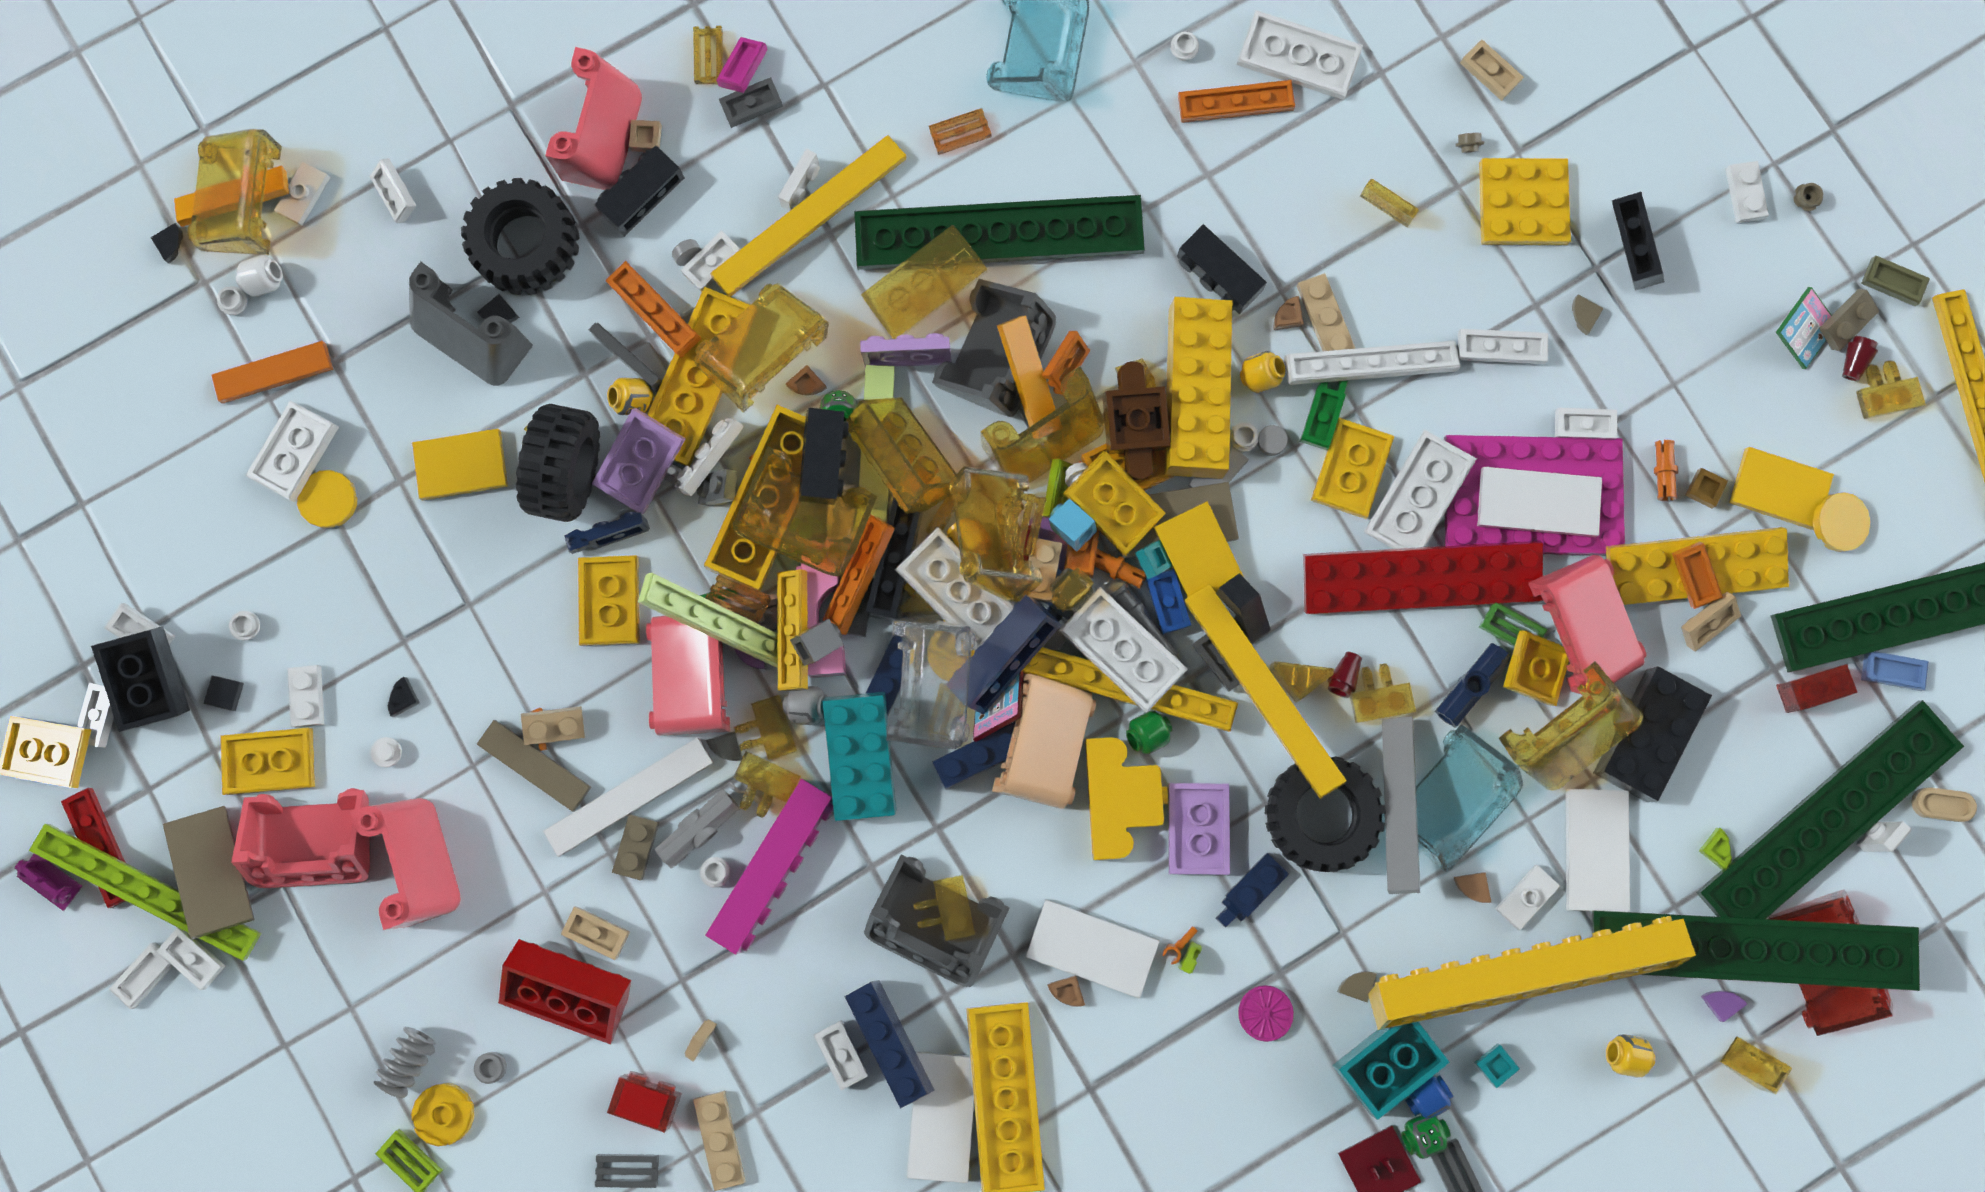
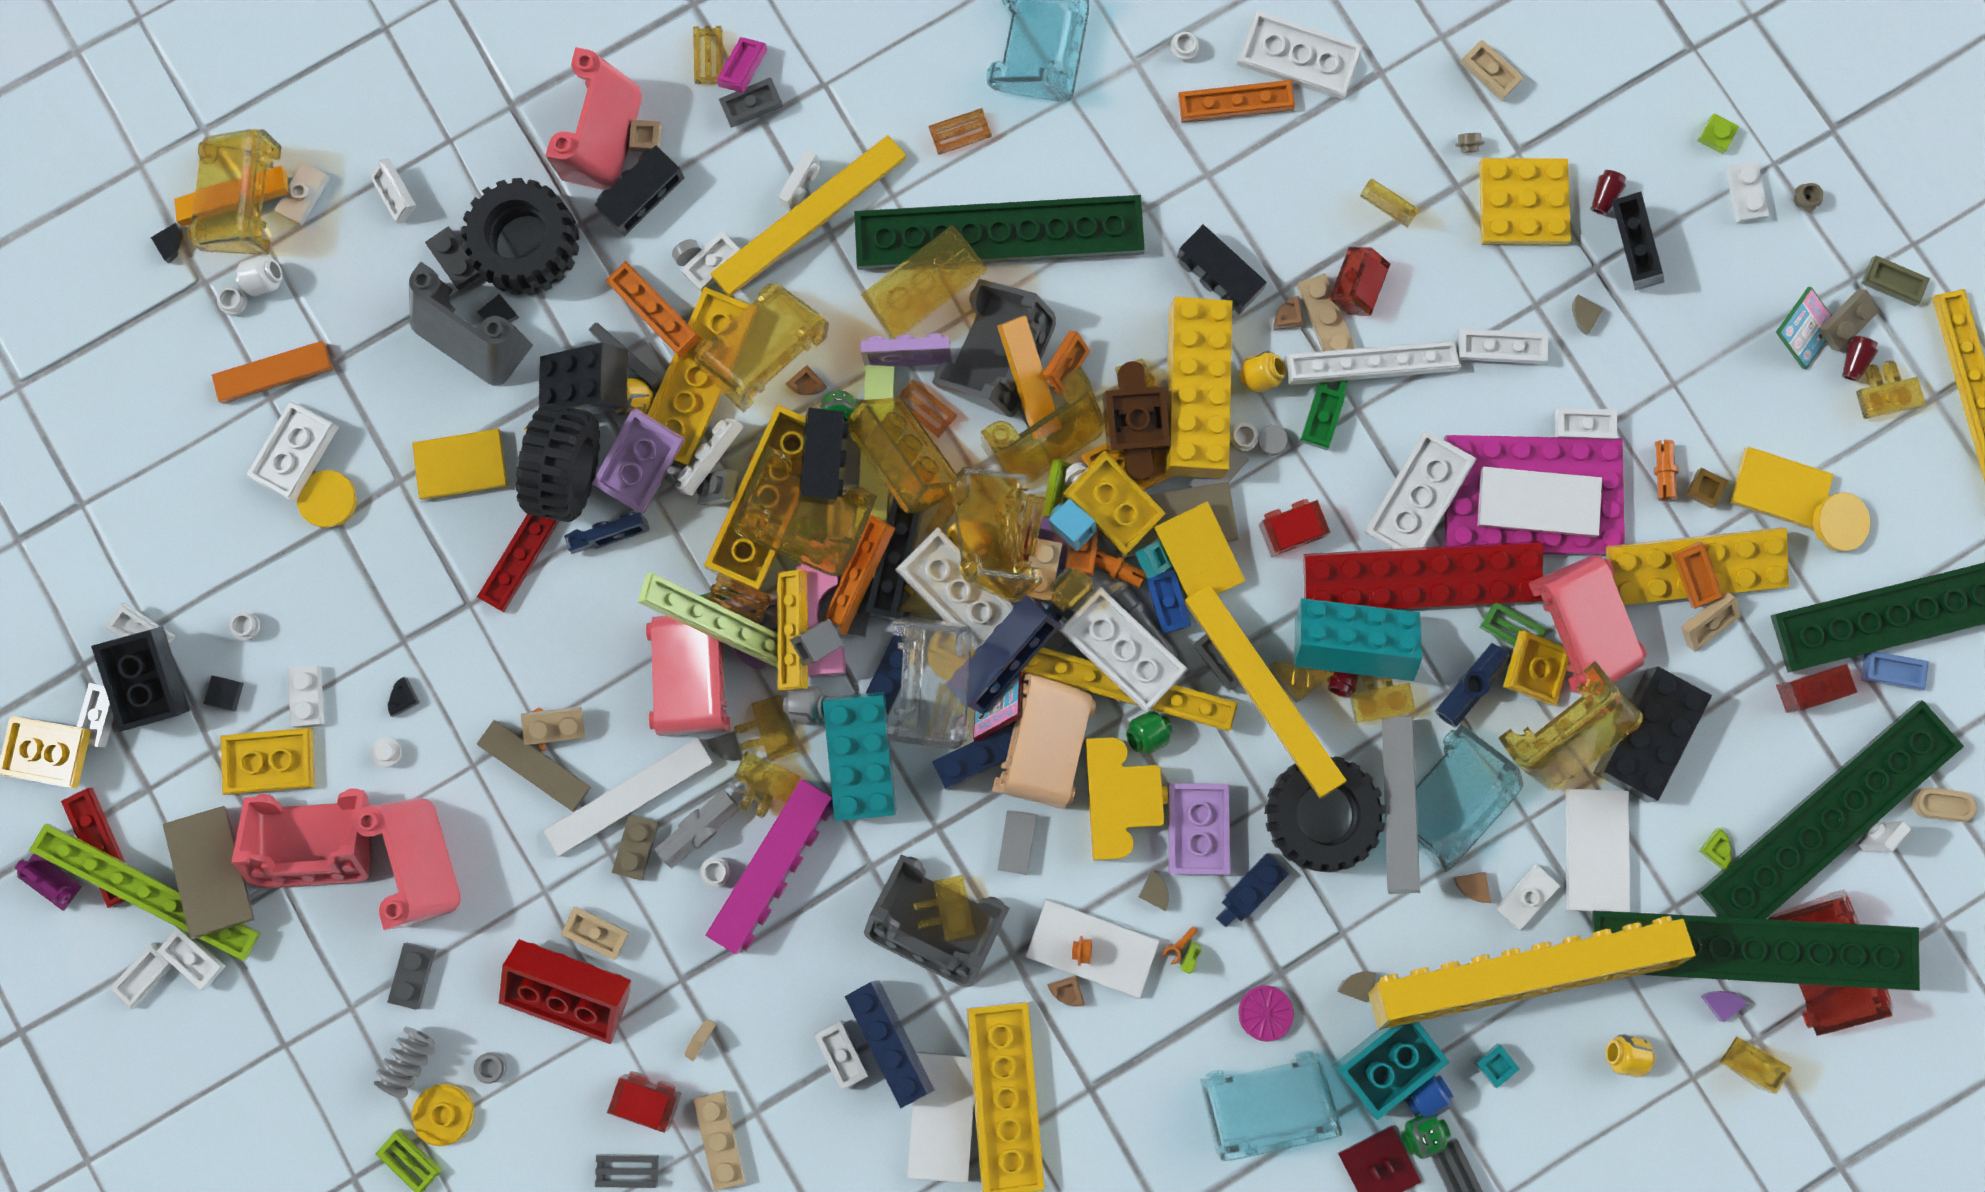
yellow tile [578,555,640,646] -> none
black slope [1216,573,1271,645] -> none
yellow tile [1311,418,1394,519] -> none
none -> dark grey plate [387,942,436,1010]
none -> dark grey plate [425,226,481,290]
none -> red tile [477,514,560,612]
none -> black brick [539,342,628,414]
none -> clear orange tile [894,379,957,439]
none -> light grey tile [998,810,1037,875]
none -> orange plate [1072,936,1092,966]
none -> dark tan tile [1138,870,1169,911]
none -> clear light blue windscreen [1200,1050,1343,1161]
none -> brick [1259,499,1331,557]
none -> teal brick [1294,598,1422,681]
none -> clear red brick [1329,247,1391,316]
none -> dark red cone [1590,170,1626,215]
none -> lime plate [1697,113,1739,154]

